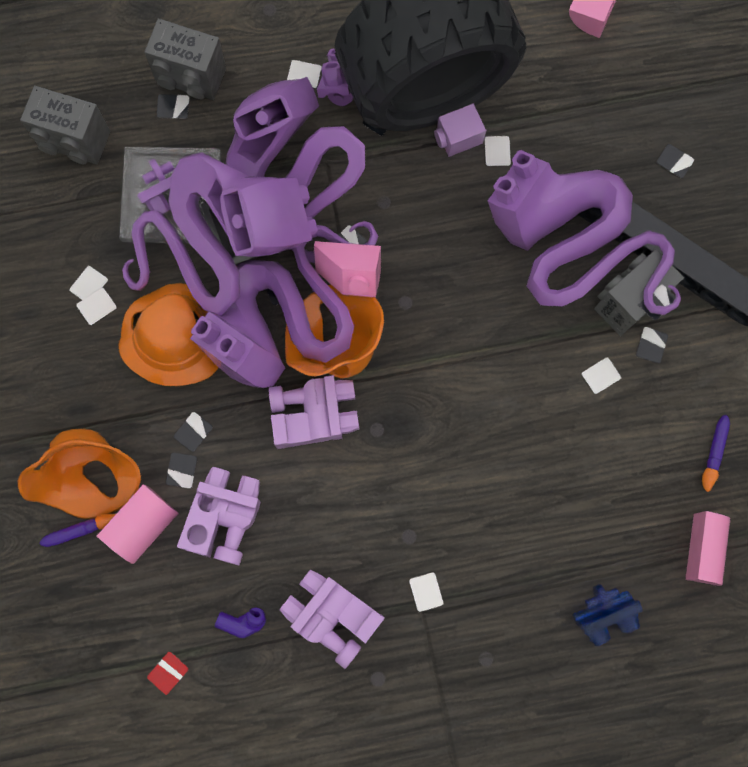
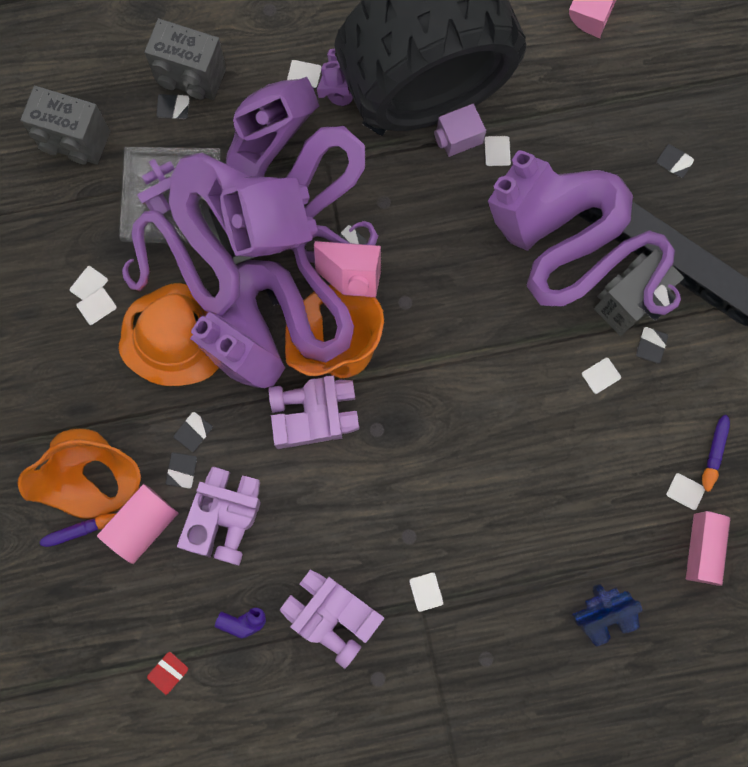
none -> white sticker [666,473,705,510]

